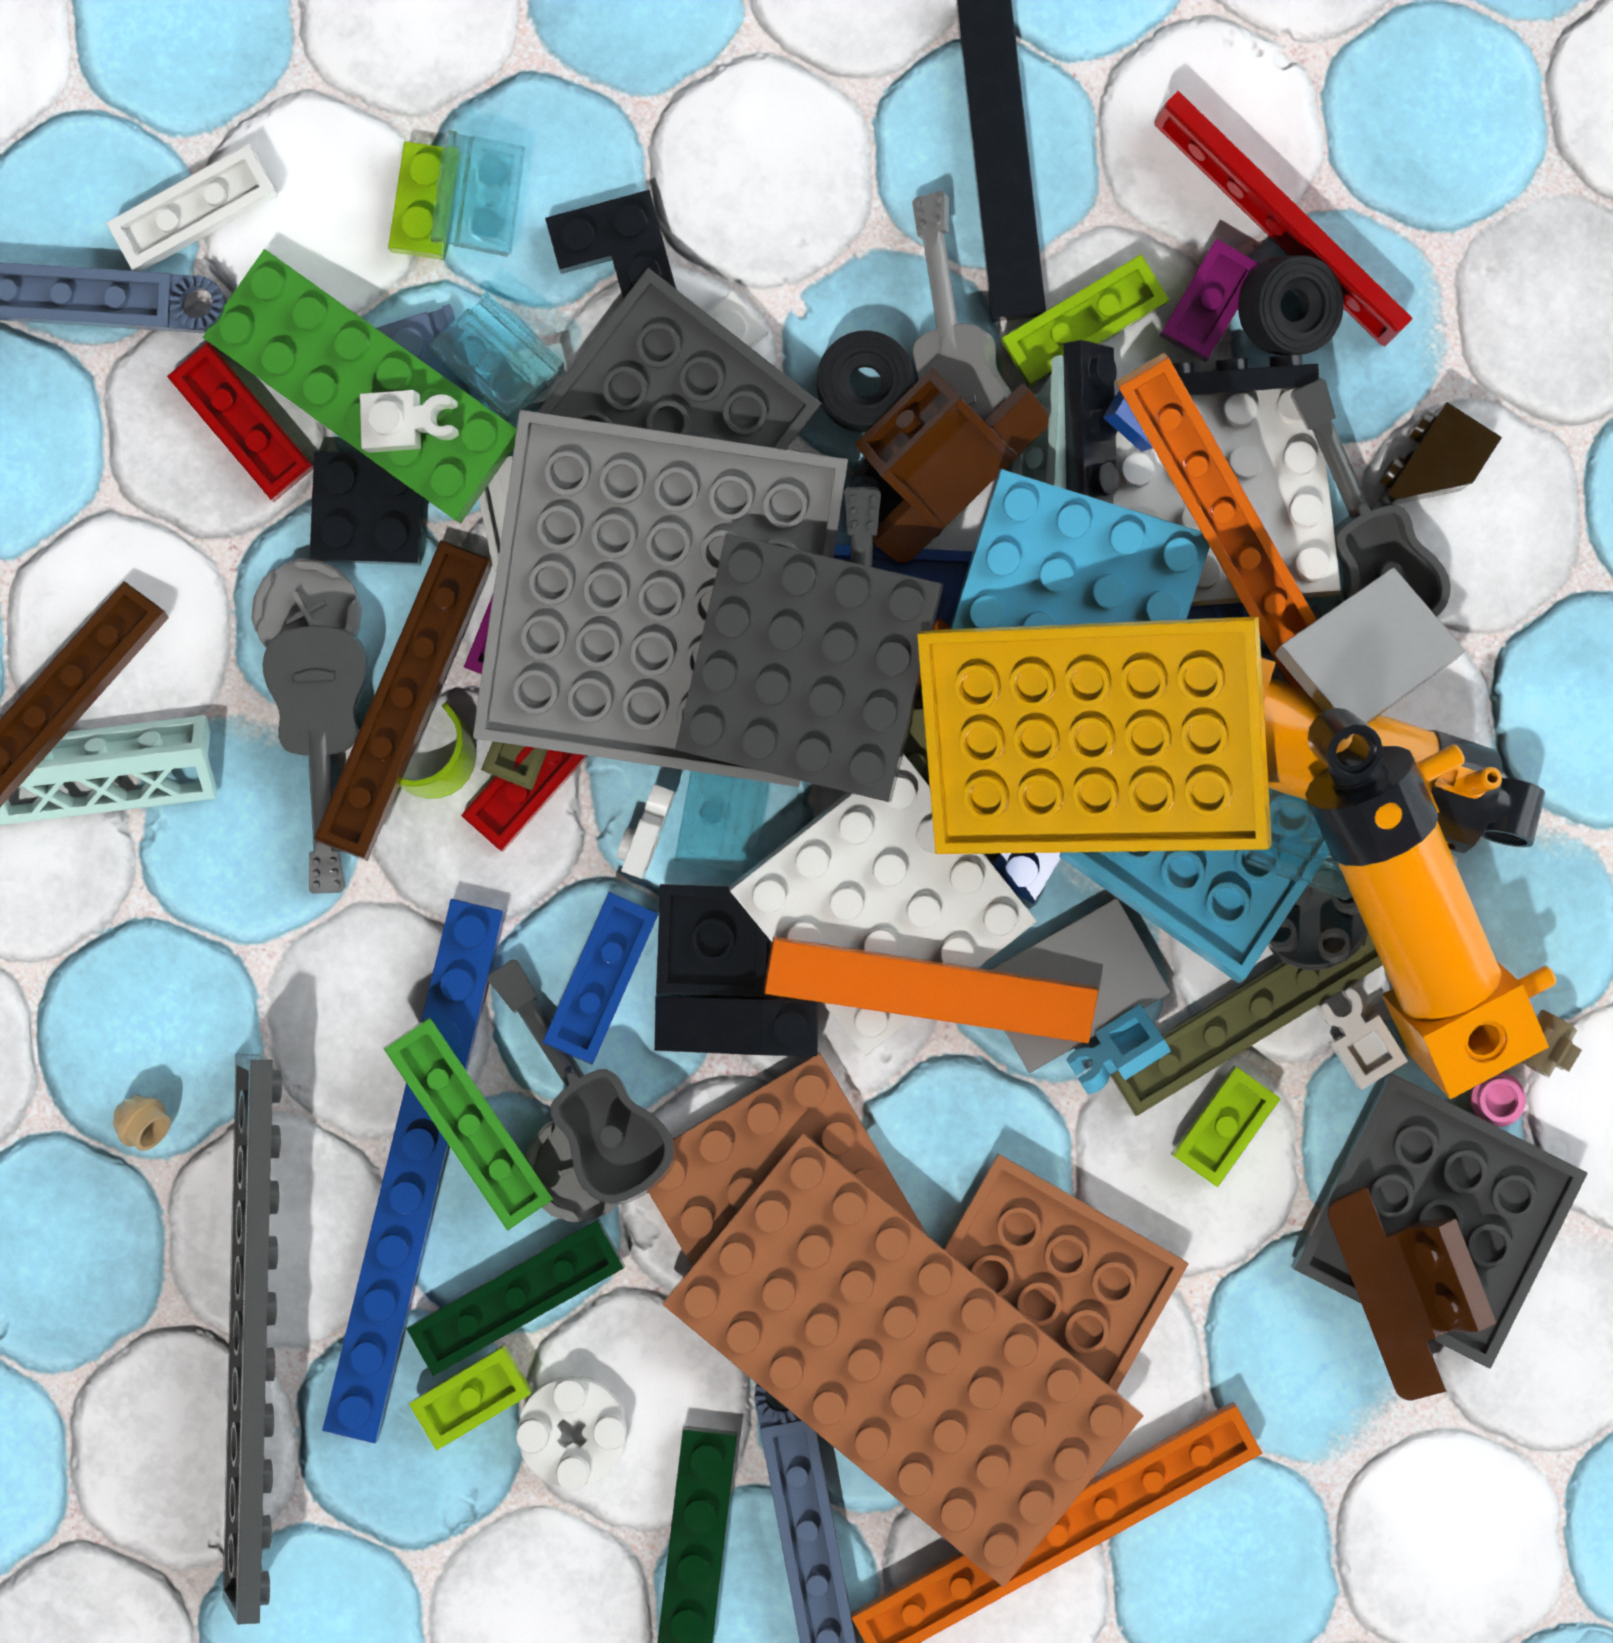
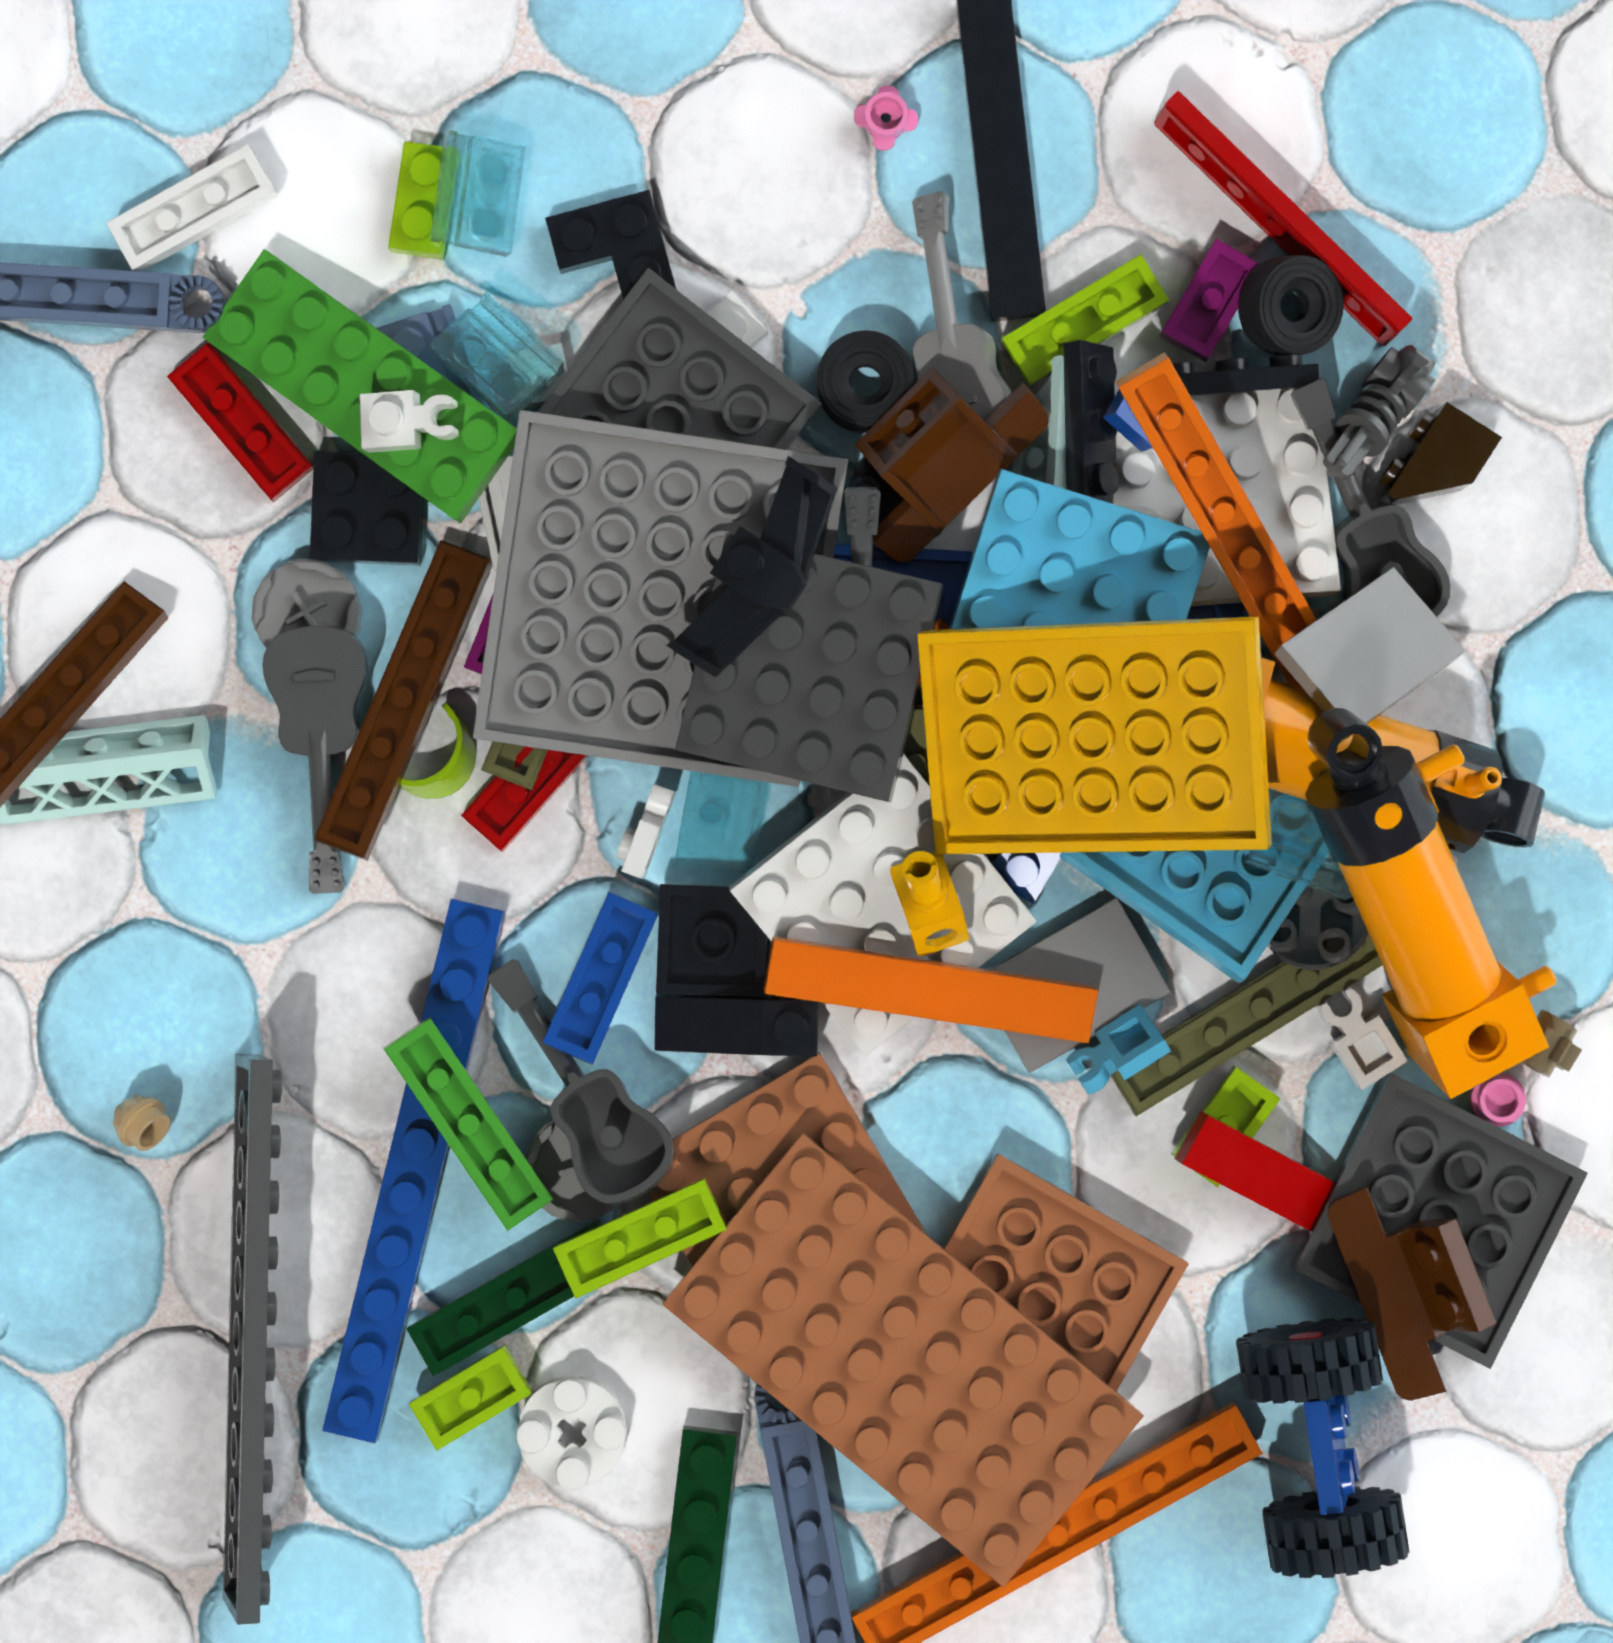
none -> lime plate [553,1177,727,1299]
none -> black plate [666,456,838,677]
none -> bright pink plate [854,85,918,151]
none -> yellow bracket [890,851,970,957]
none -> red tile [1174,1111,1335,1231]
none -> black plate [1236,1318,1410,1578]
none -> dark grey piece [1323,345,1435,480]

